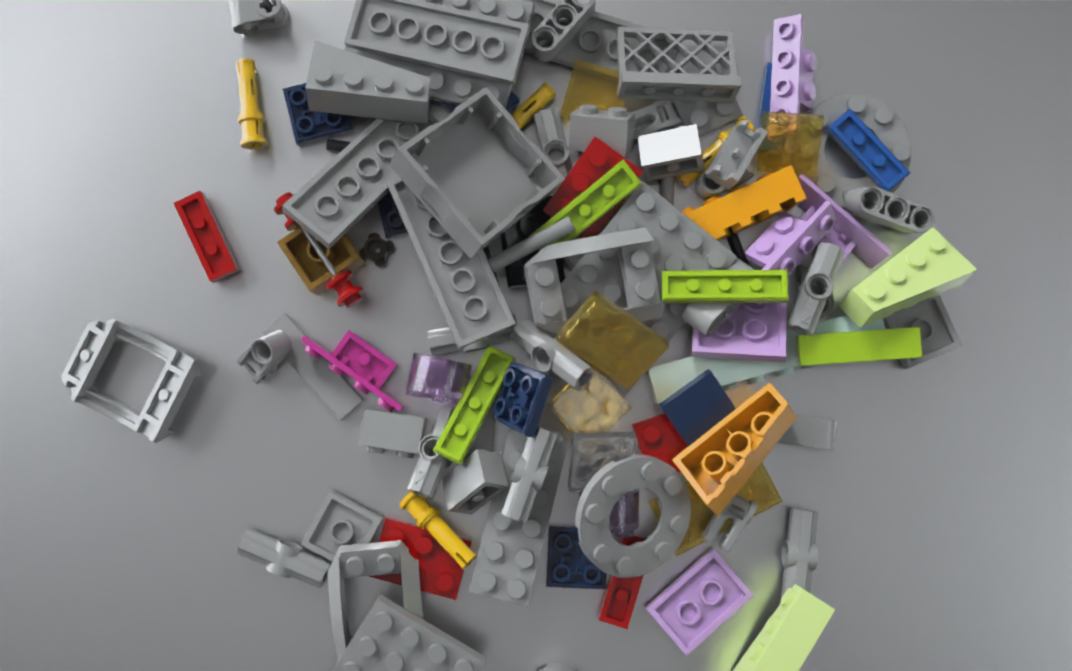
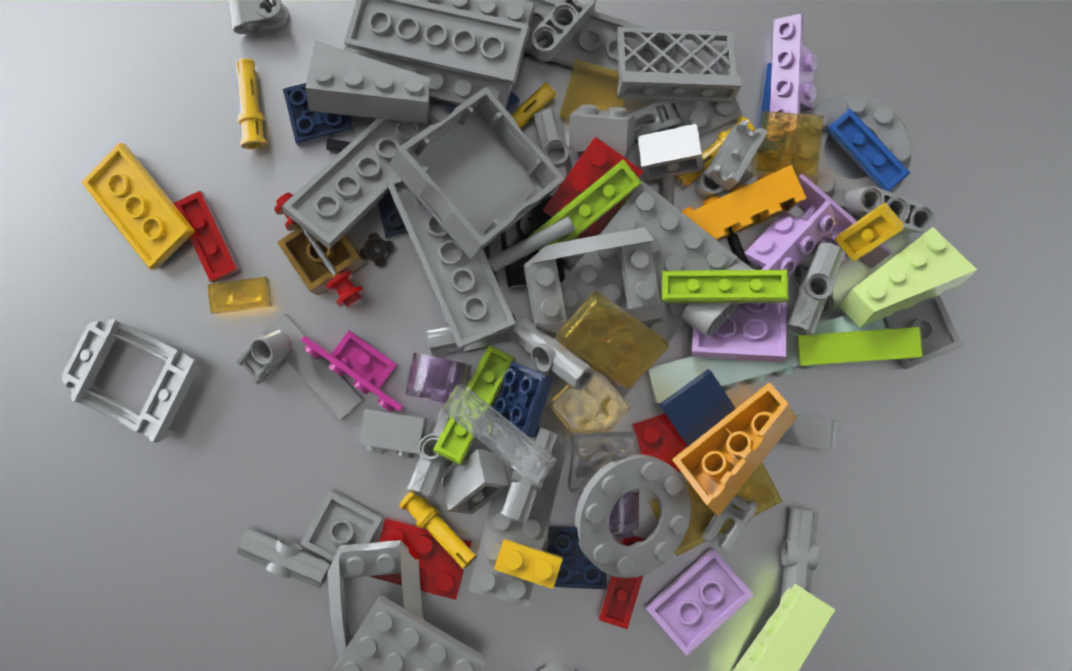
none -> yellow tile [81,143,195,270]
none -> clear yellow plate [207,277,272,314]
none -> clear plate [442,384,557,487]
none -> yellow plate [494,538,563,589]
none -> yellow plate [834,202,905,262]

